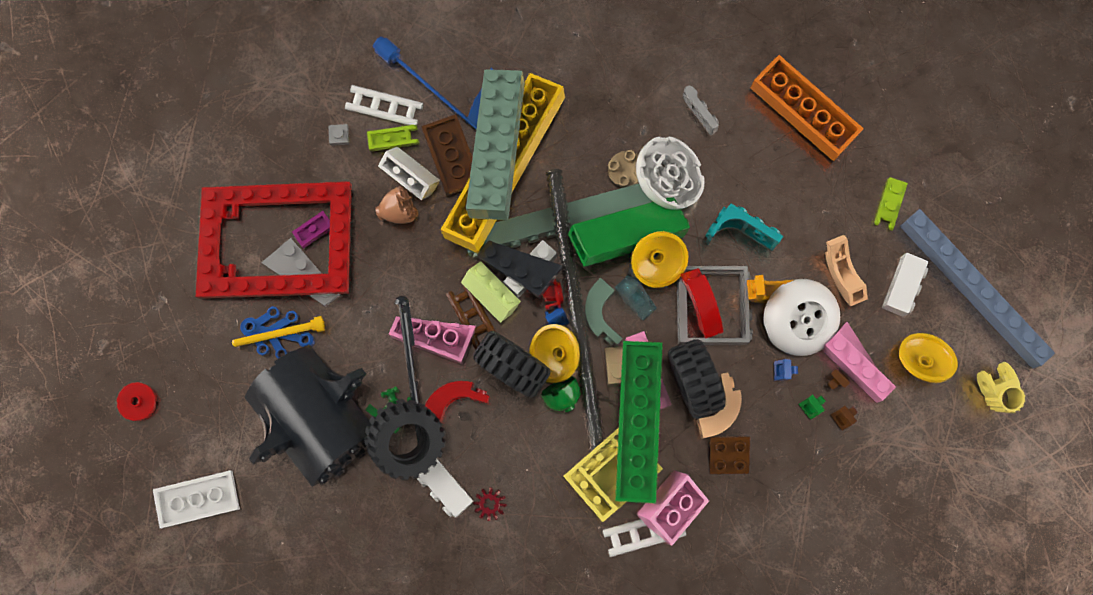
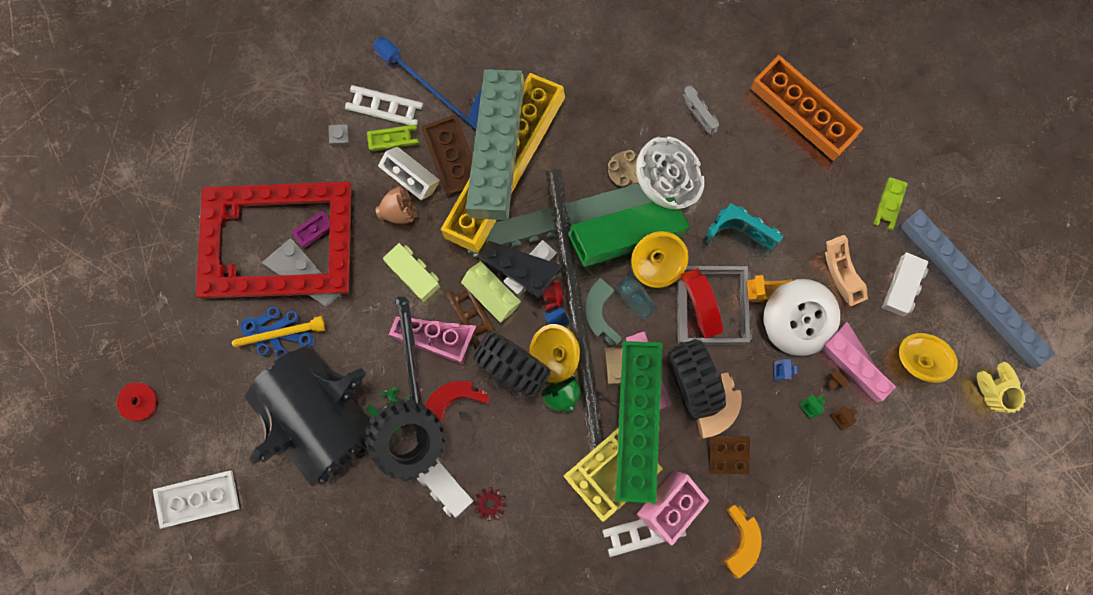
none -> yellowish green brick [382,243,440,303]
none -> light orange arch [724,505,762,578]

